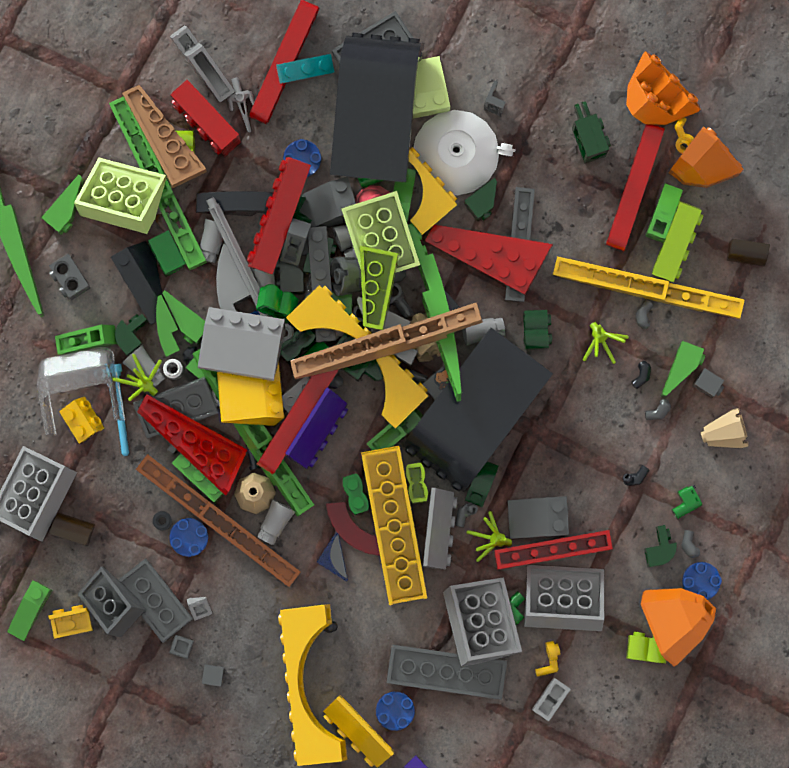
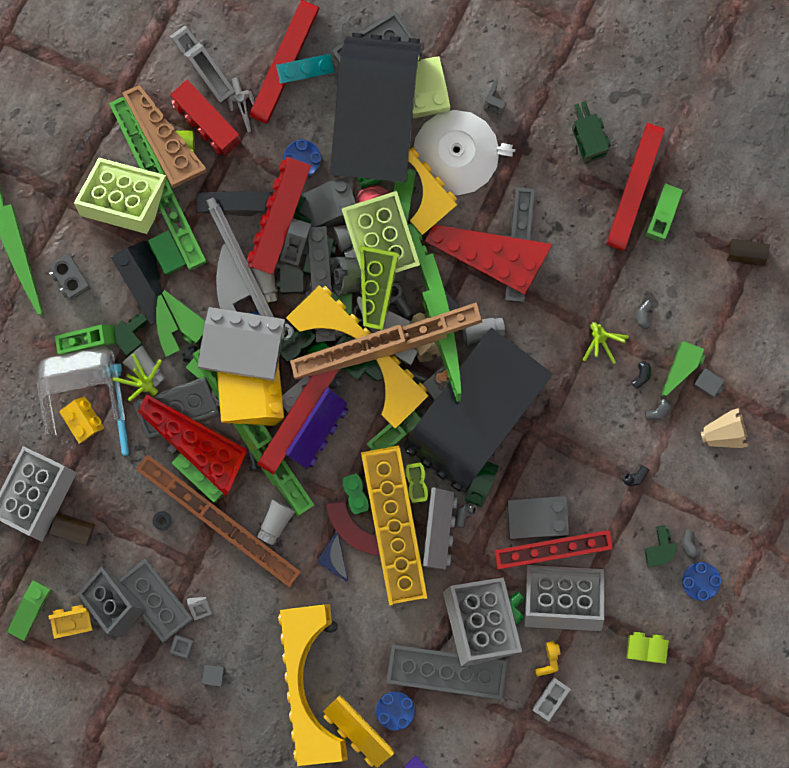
bright green slope [41,175,84,235] -> none
white brick [163,359,184,380] -> none
blue dish [170,518,208,557] -> none
light grey plant [199,219,224,263] -> none
tan cone [234,473,276,514] -> none
green brick [256,284,299,323] -> none
dark green slope [464,178,497,222] -> none
lime plant [466,511,512,562] -> none
dark green brick [523,310,552,350] -> none
yellow slope [553,256,745,319] -> none
orange brick [626,51,701,125] -> none
orange brick [641,588,716,666] -> none
lime wedge [652,201,703,282] -> none
orange brick [669,126,744,188] -> none
green piece [672,485,703,519] -> none
yellow plate [675,117,694,153] -> none

